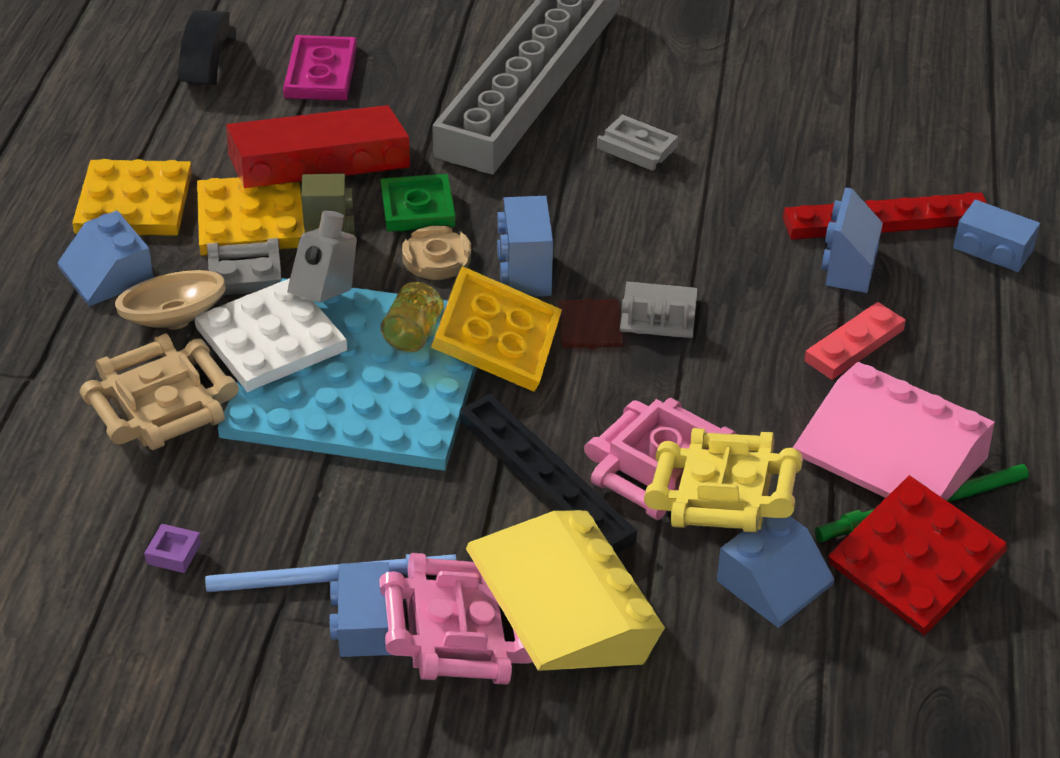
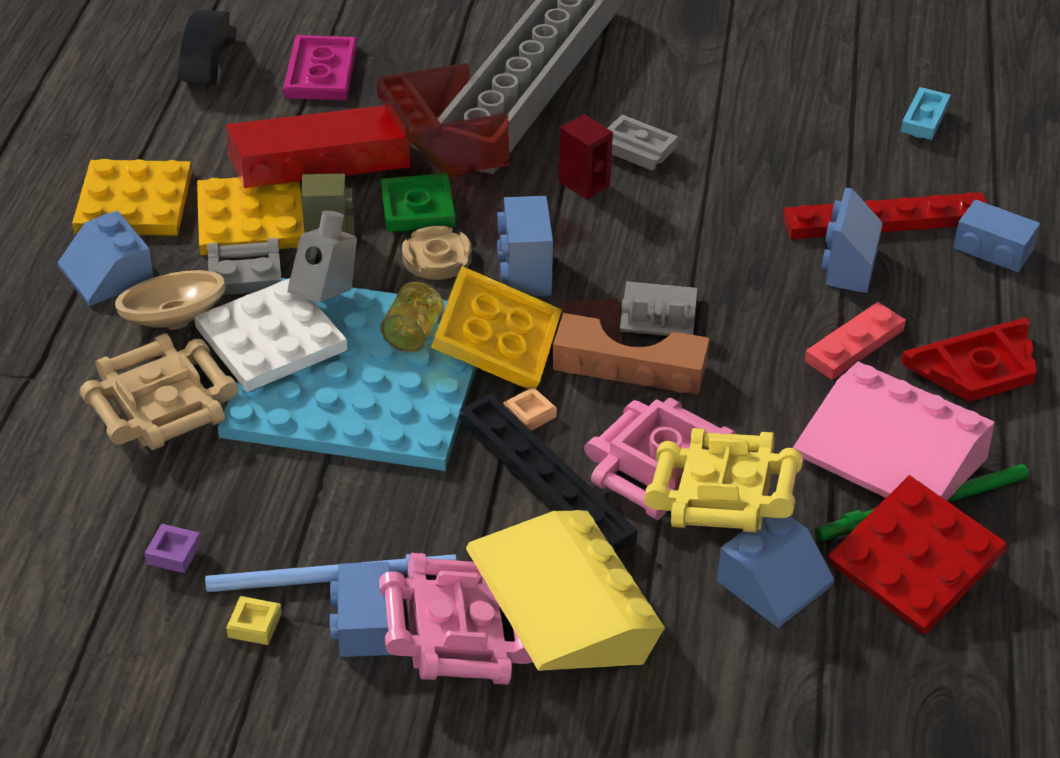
none -> light yellow tile [226,596,282,645]
none -> clear red windscreen [377,63,509,177]
none -> light nougat tile [503,387,557,431]
none -> nougat arch [553,313,709,395]
none -> dark red brick [558,114,613,200]
none -> medium azure plate [901,87,951,140]
none -> red wing [901,317,1037,402]

